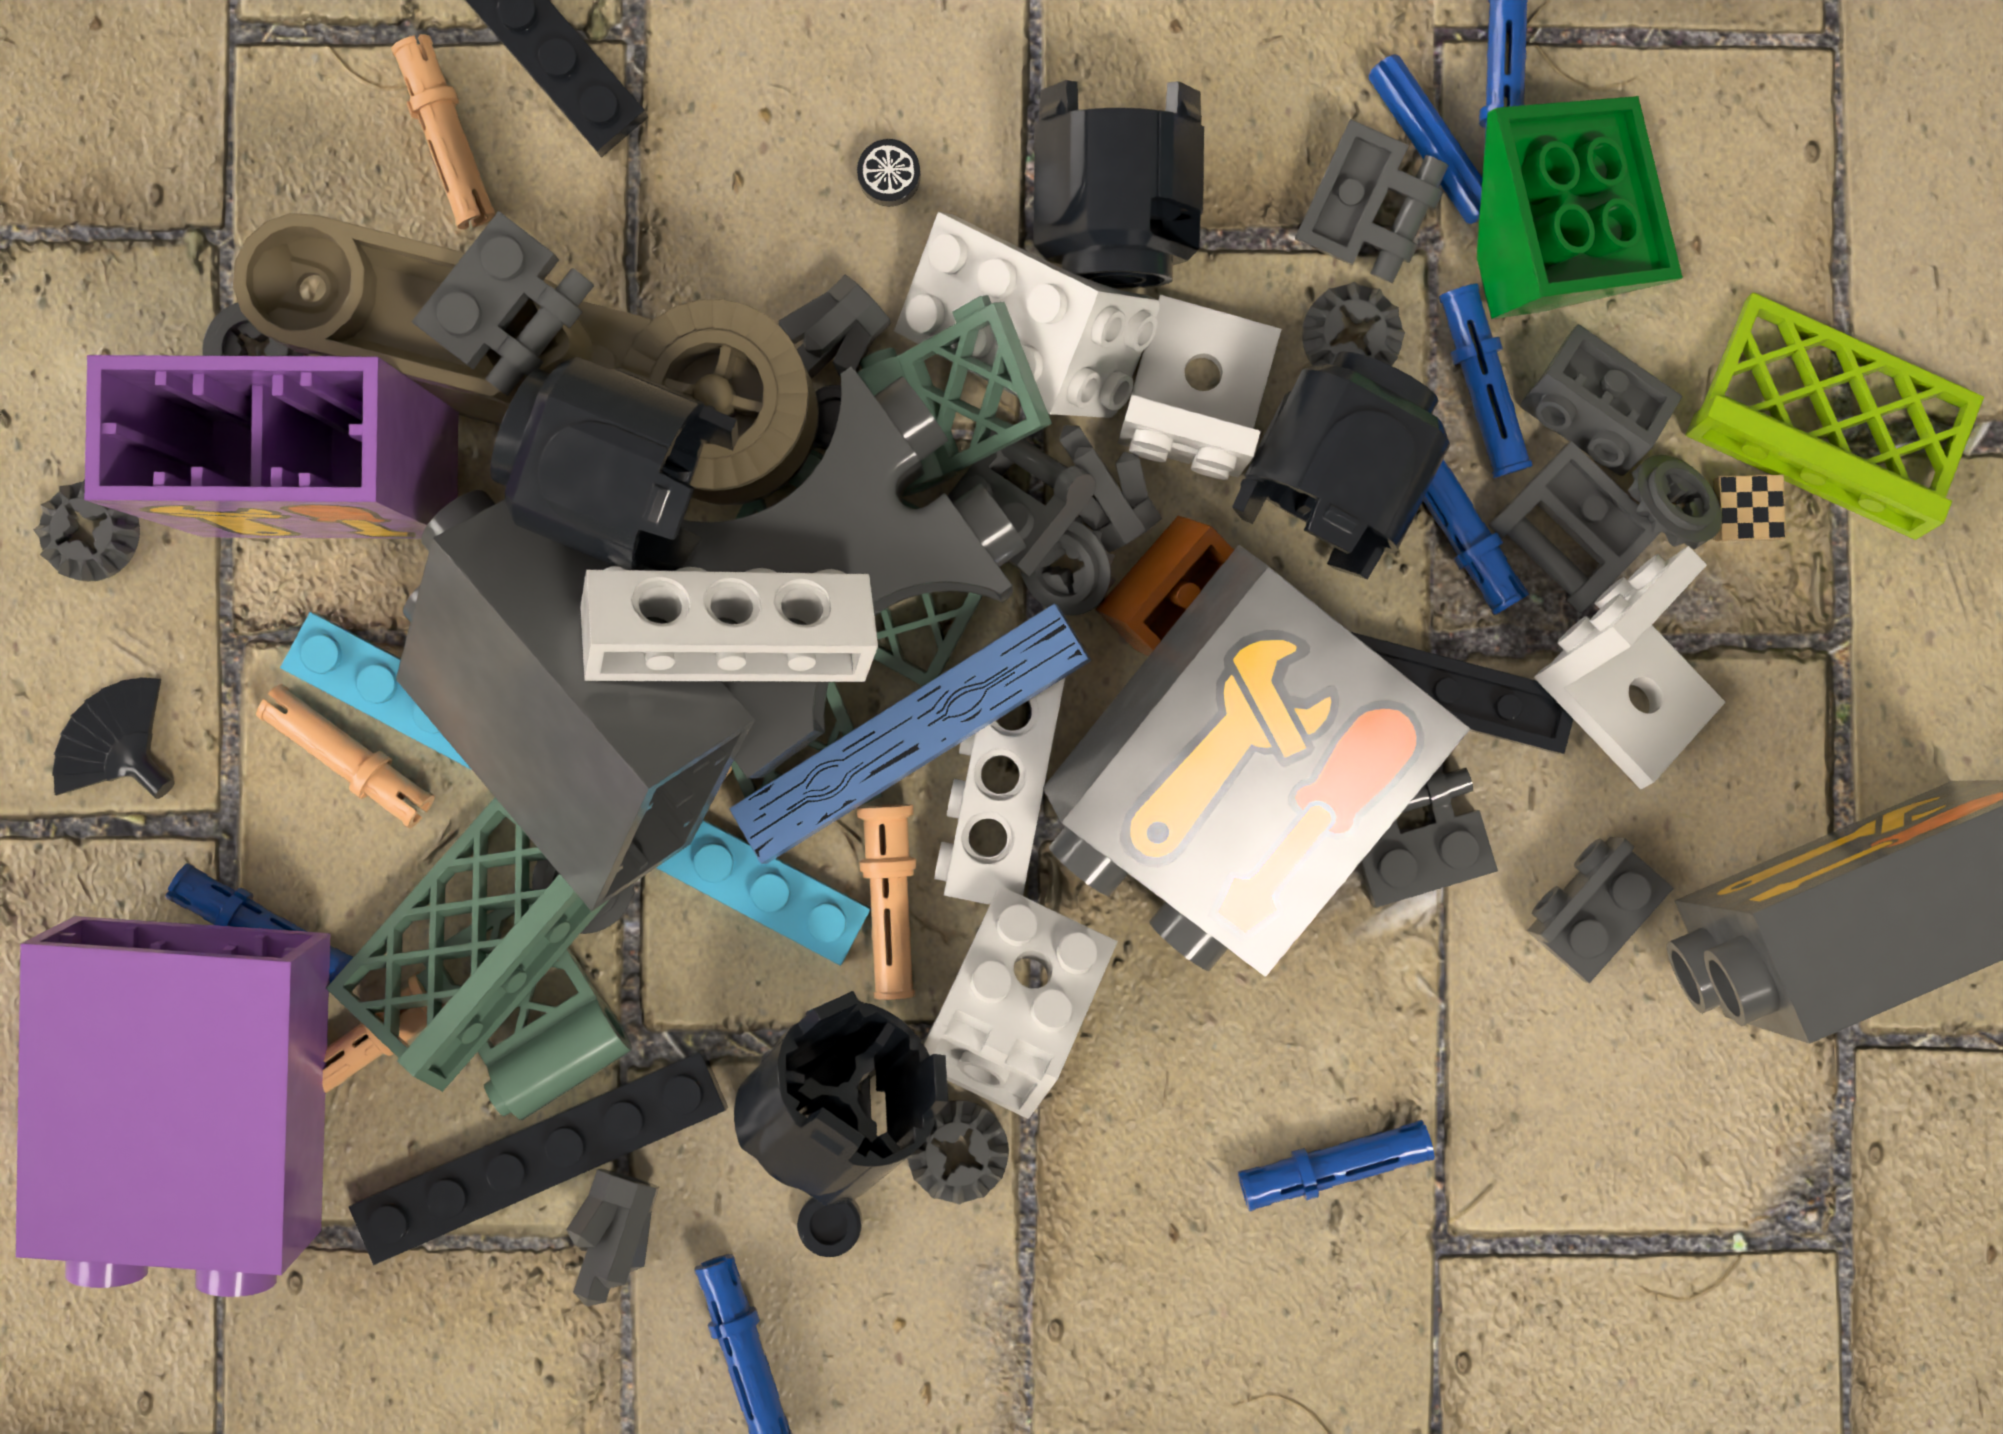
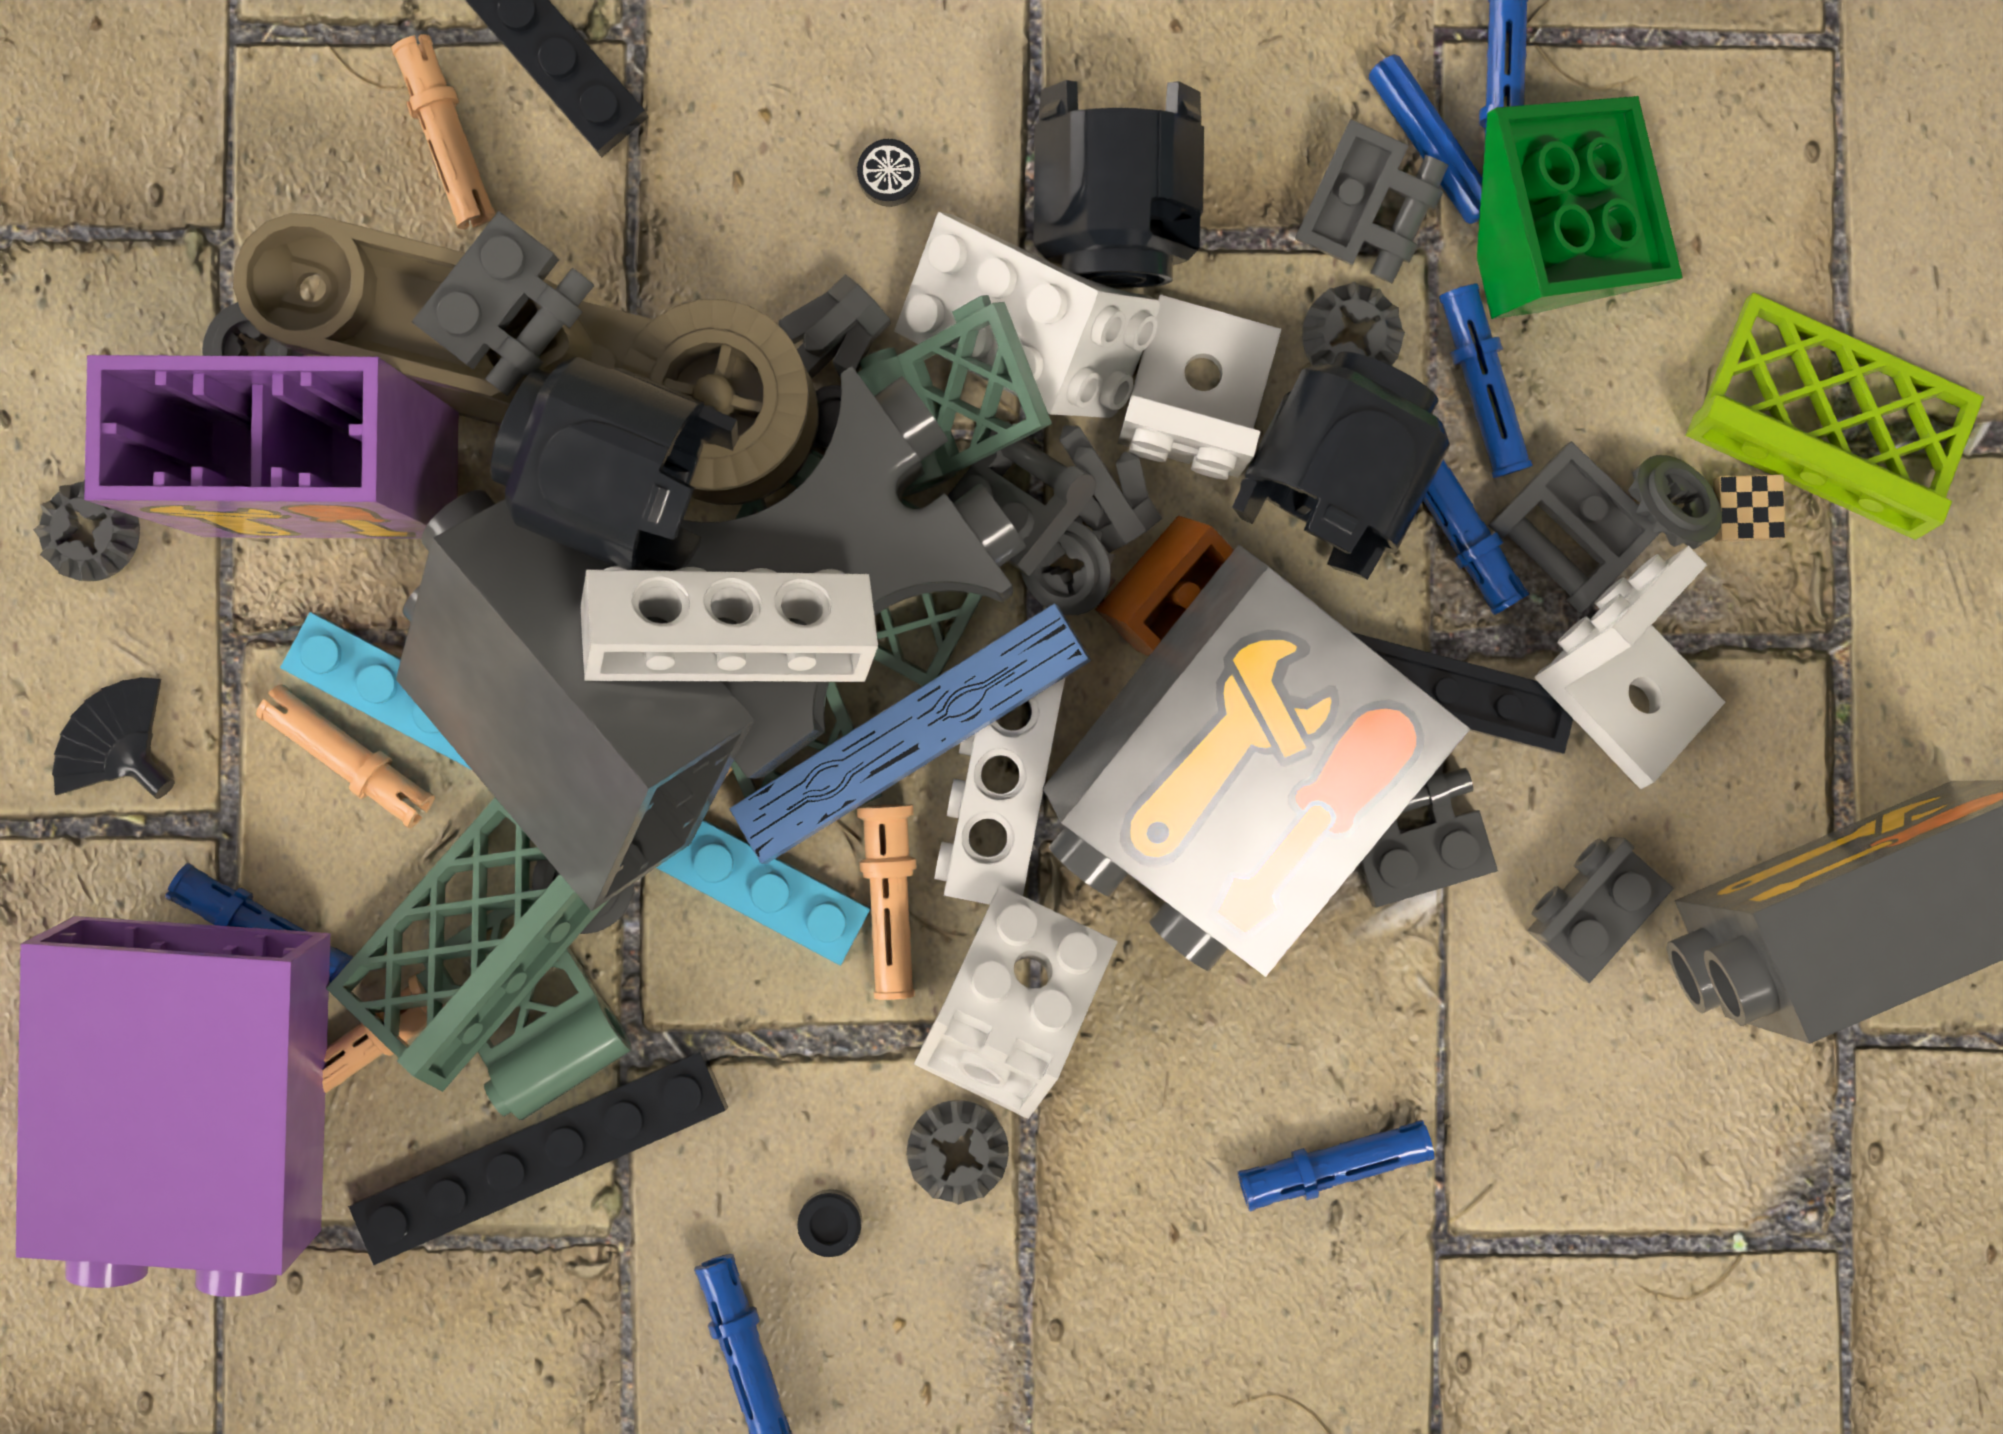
dark grey rock [566,1168,660,1306] -> none
black piece [734,991,948,1206] -> none
dark grey bracket [1520,324,1682,476] -> none

